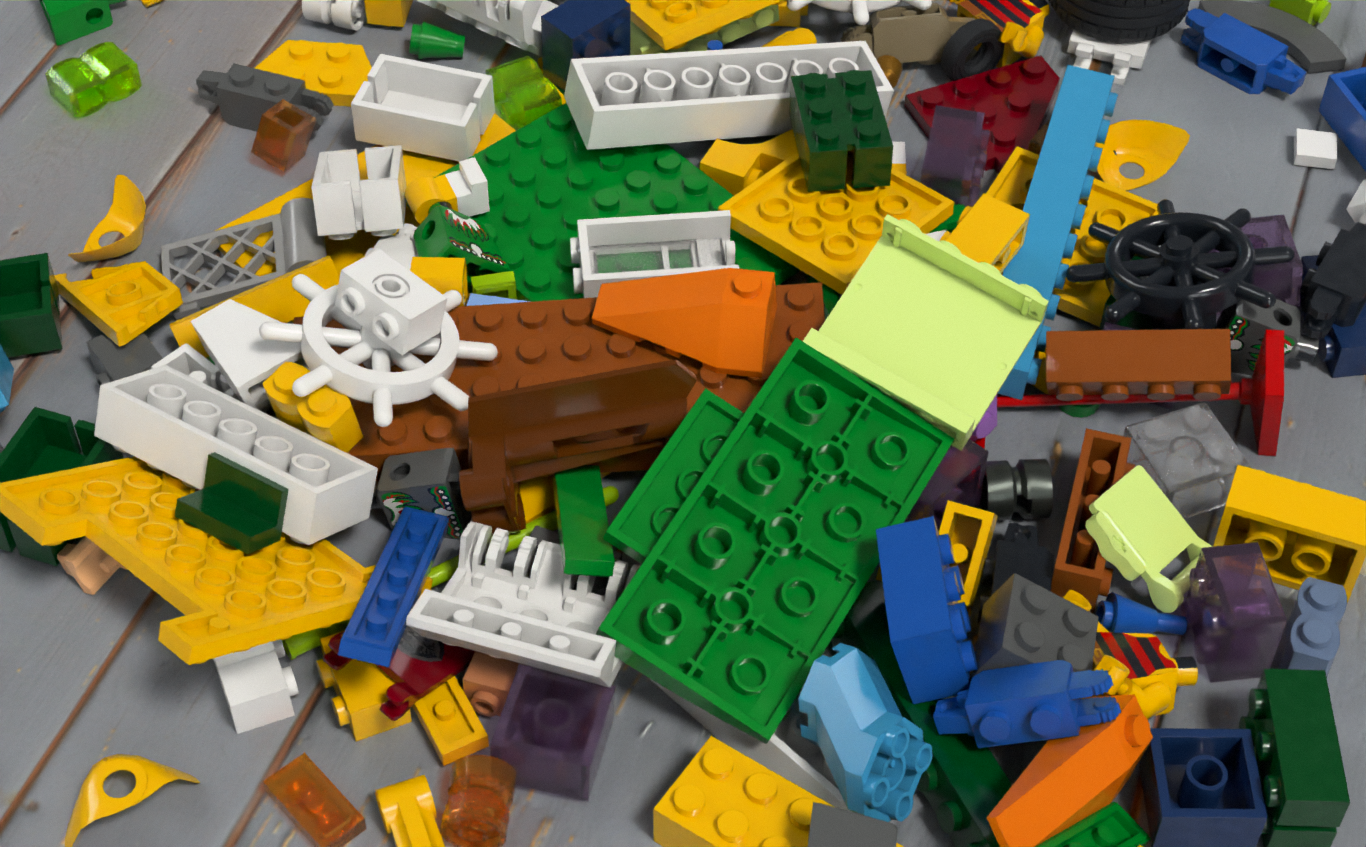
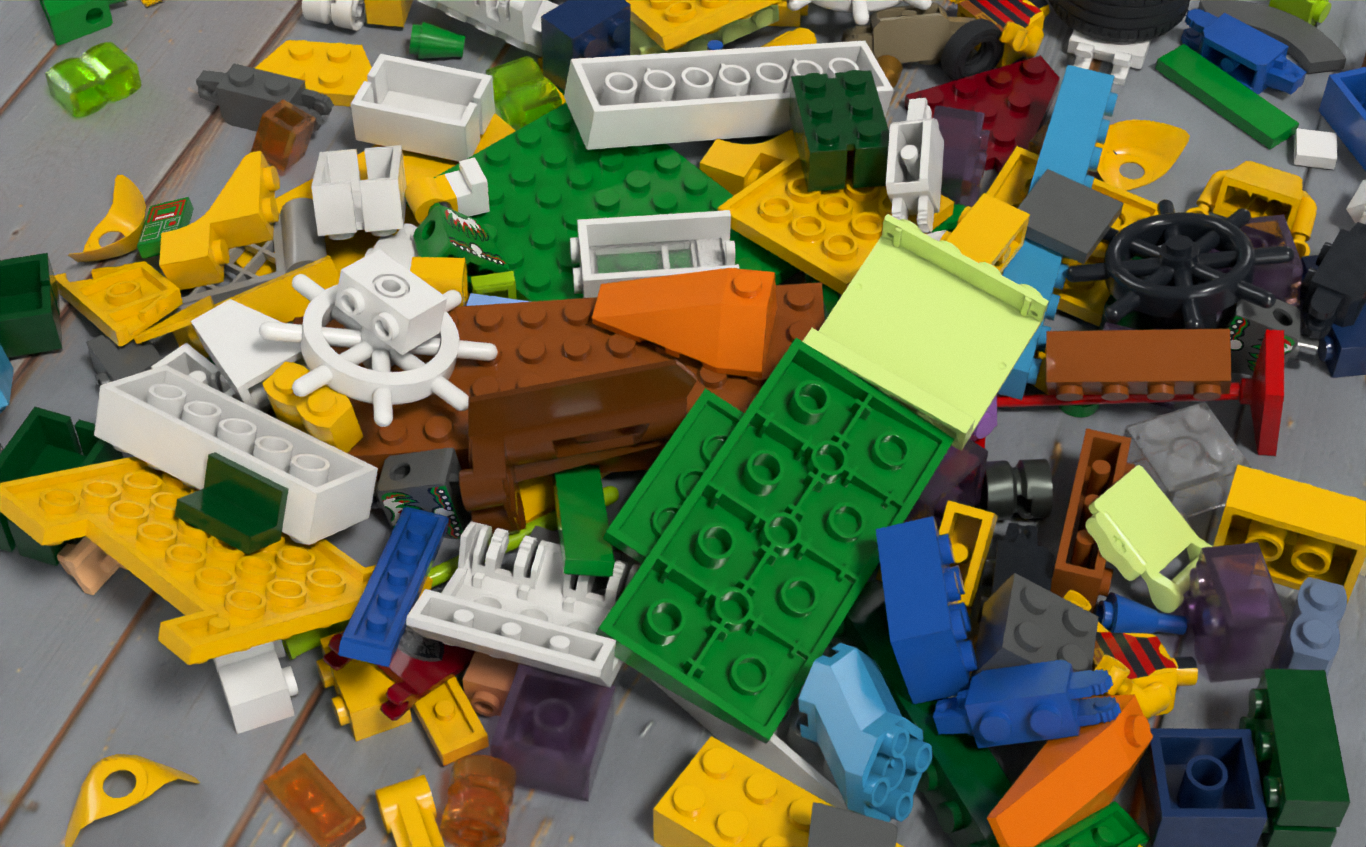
none -> yellow piece [134,296,215,352]
none -> green tile [137,197,194,259]
none -> yellow arch [159,151,280,290]
none -> white hinge [886,98,944,234]
none -> dark grey tile [1018,169,1124,264]
none -> green tile [1156,44,1299,149]
none -> yellow torso [1186,161,1317,267]

